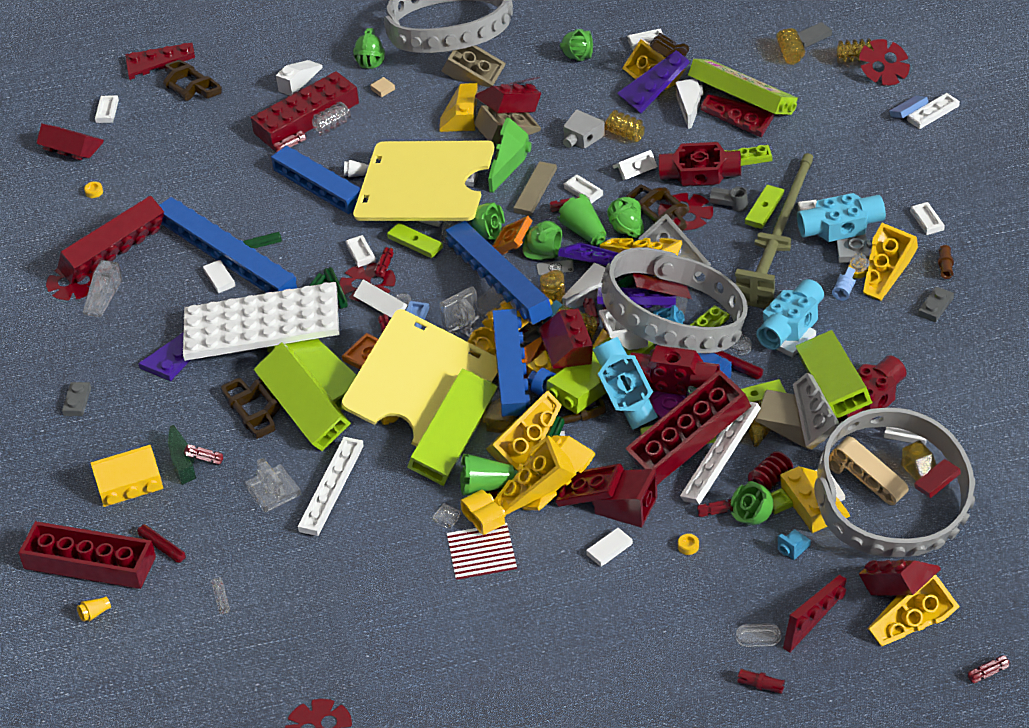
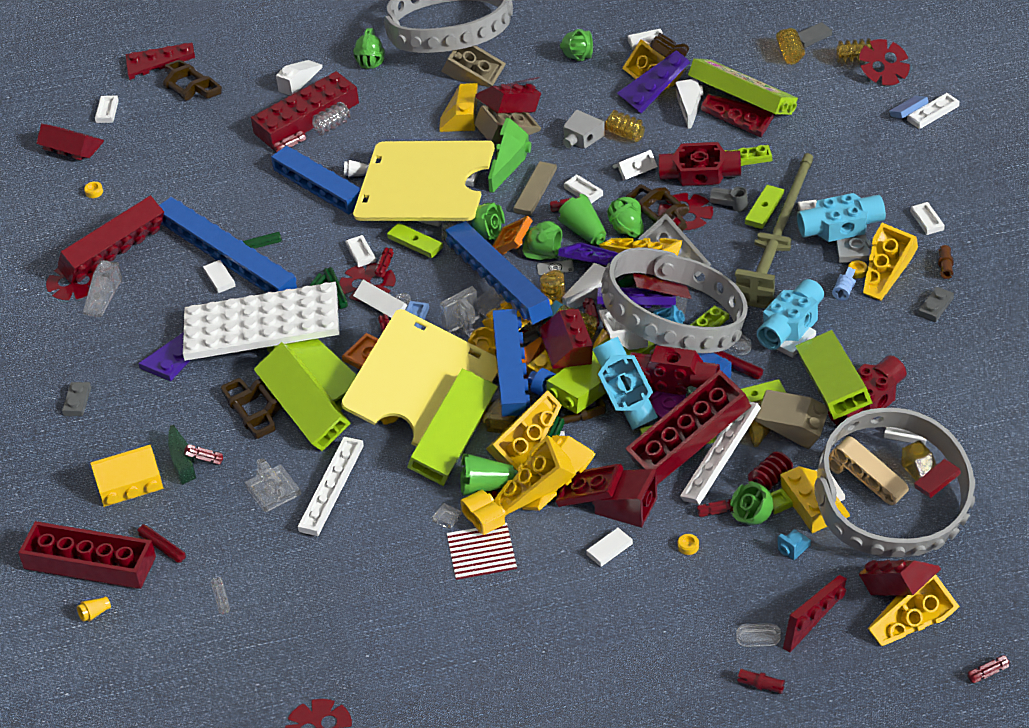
tan tile [370,77,395,97] -> none
light grey wing [793,373,839,450] -> none
clear bush [850,253,870,272] -> none

